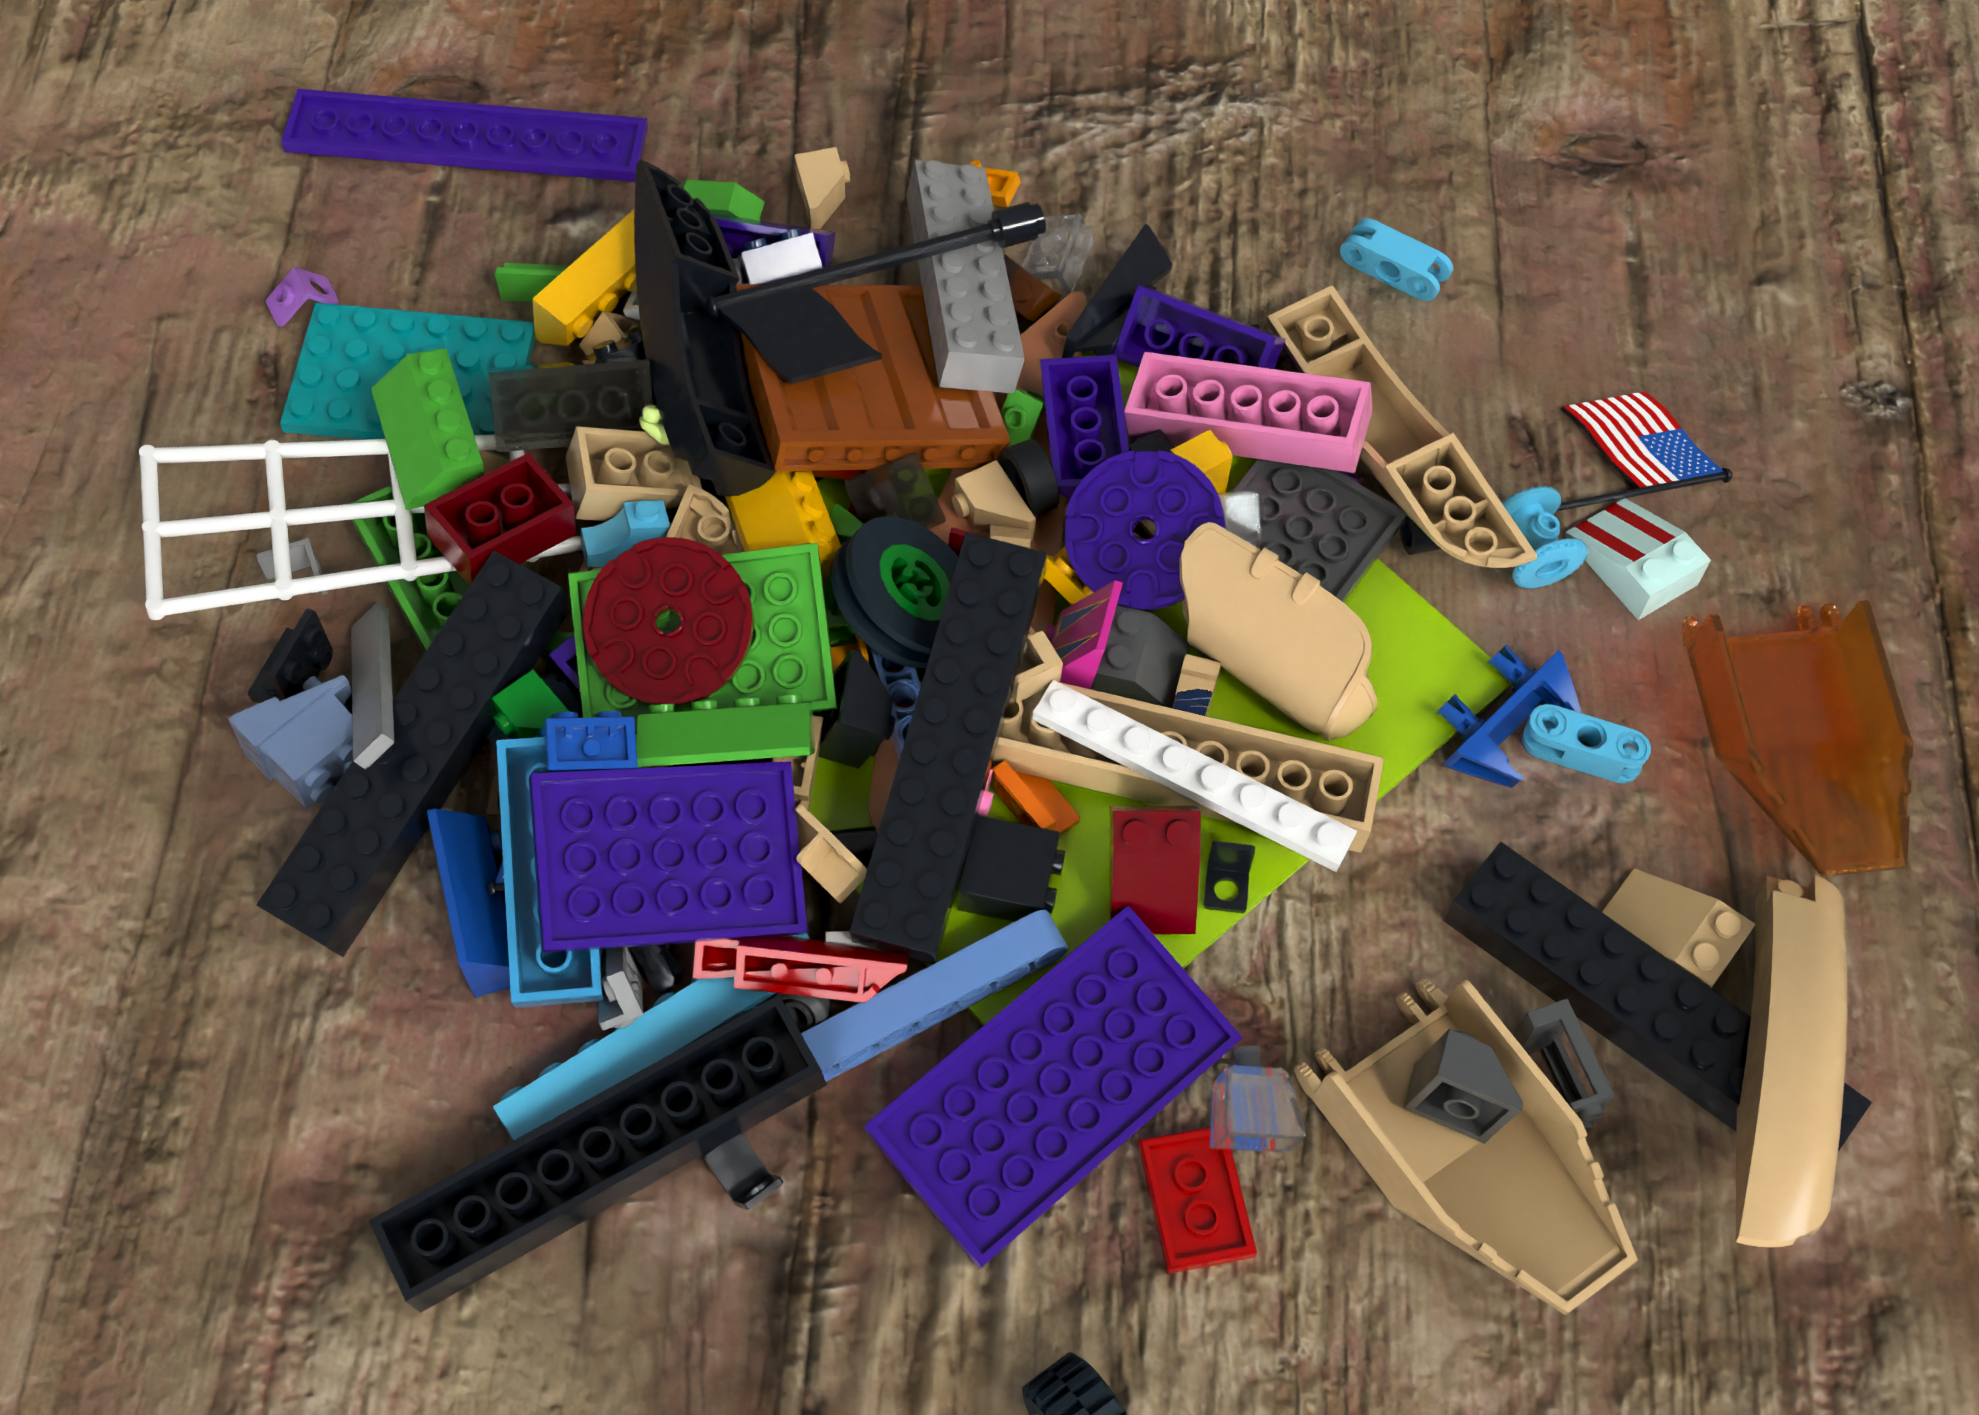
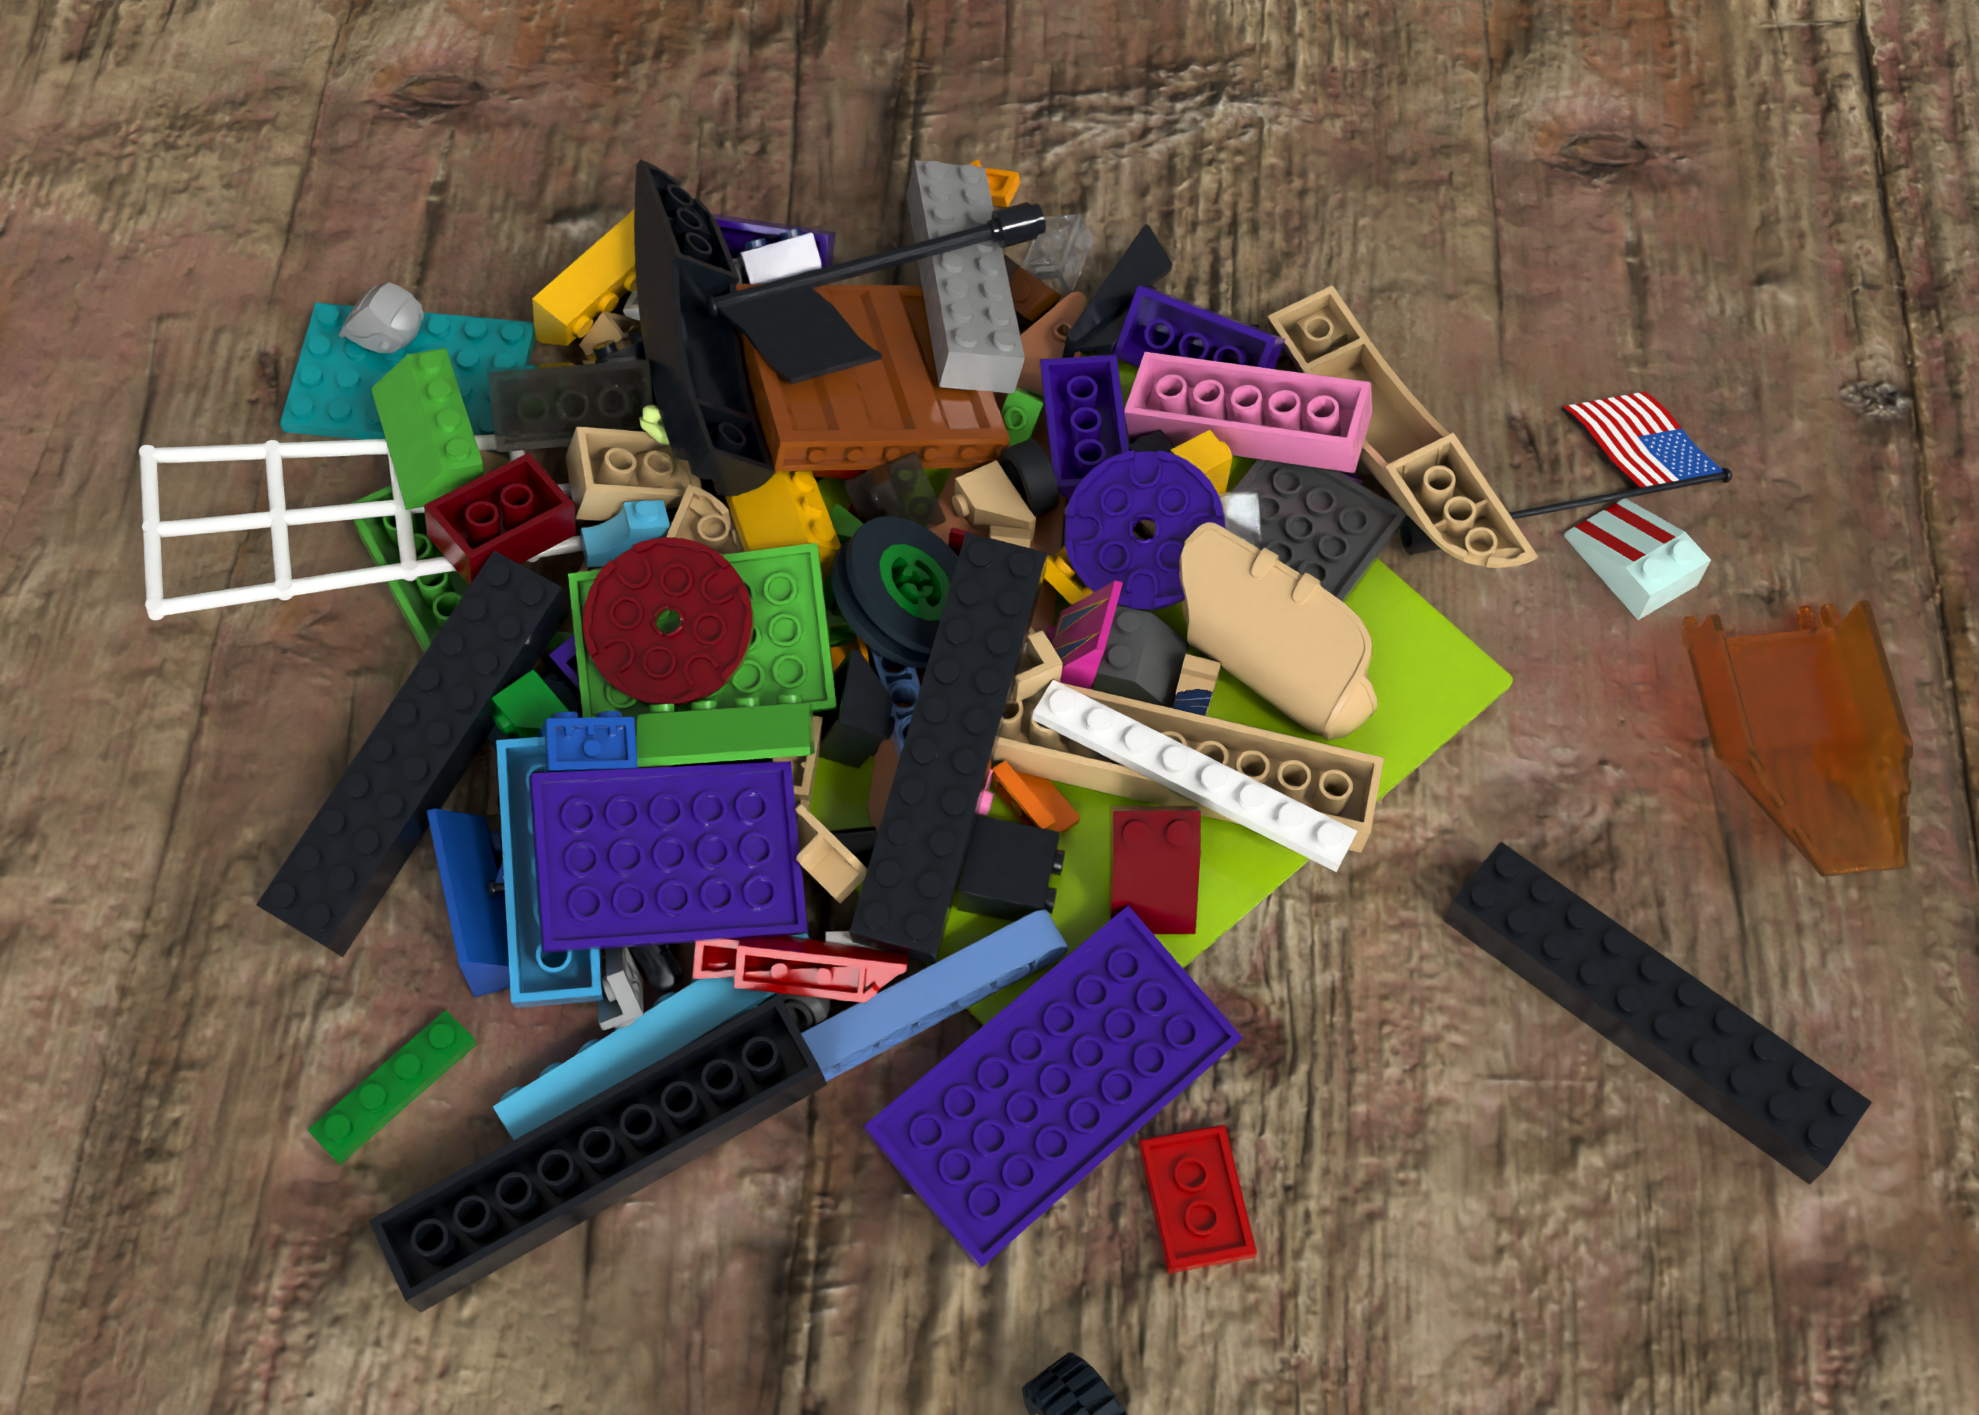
sand blue piece [228,675,353,809] -> none
black bracket [248,608,333,703] -> none
light grey bracket [257,538,328,595] -> none
medium lavender bracket [266,267,339,327] -> none
dark purple plate [281,89,648,182] -> none
light grey tile [351,601,394,769] -> none
bright green panel [495,263,569,302] -> none
bright green slope [681,180,765,221] -> none
black bracket [704,1133,784,1210] -> none
tan slope [794,147,850,229] -> none
black bracket [1204,841,1255,913] -> none
clear torso [1210,1045,1306,1152] -> none
tan windscreen [1294,978,1638,1315] -> none
medium azure piece [1340,218,1453,301] -> none
dark grey slope [1403,1029,1523,1143] -> none
blue hose [1437,644,1582,788] -> none
medium azure hose [1501,486,1588,589] -> none
dark grey panel [1513,998,1614,1133] -> none
medium azure piece [1521,704,1651,784] -> none
tan slope [1602,868,1756,989] -> none
tan slope [1736,875,1848,1247] -> none
none -> green plate [308,1010,477,1166]
none -> light grey helmet [339,282,424,354]

